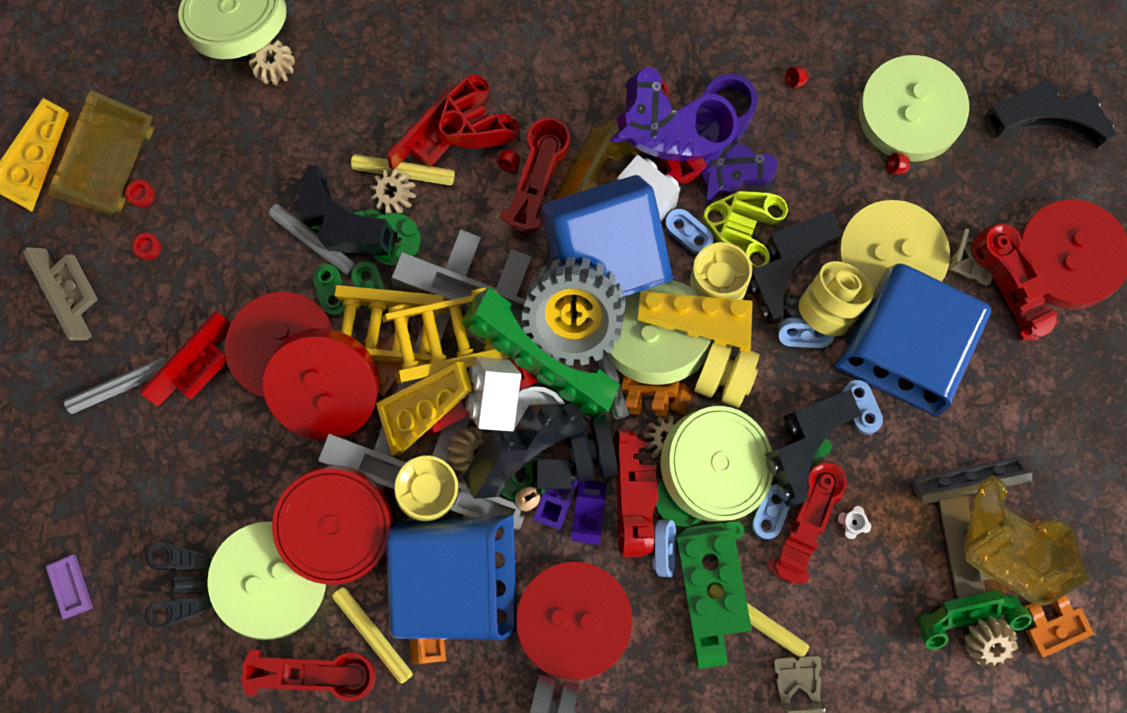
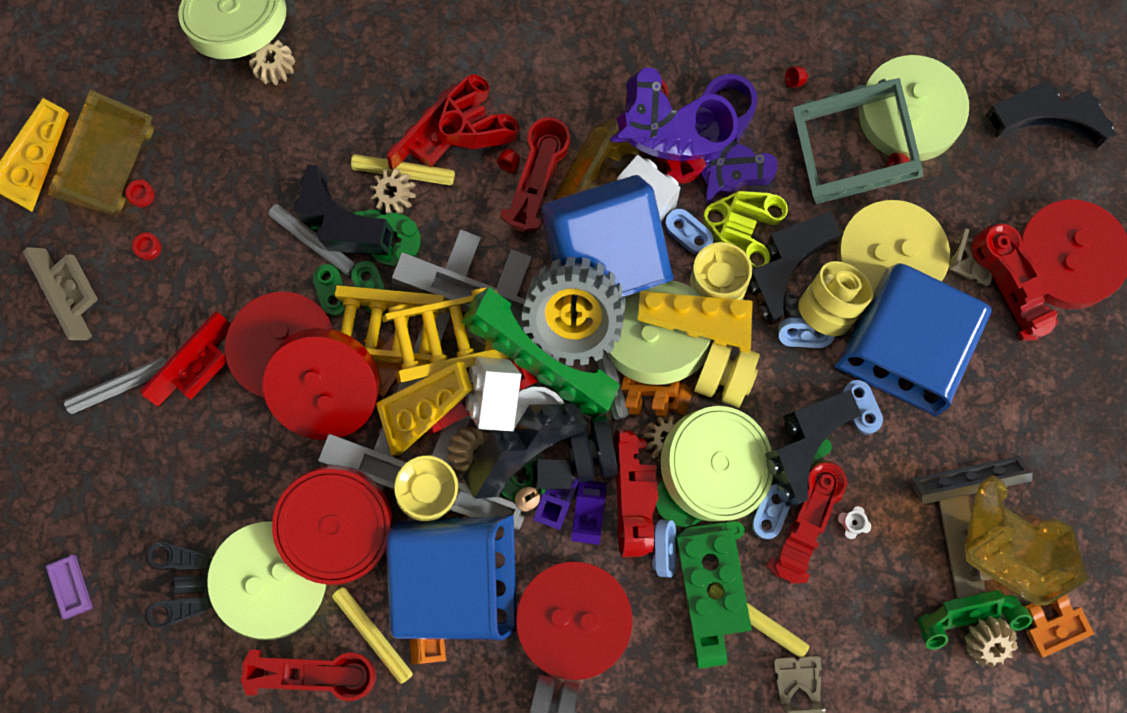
none -> sand green window [793,78,923,204]

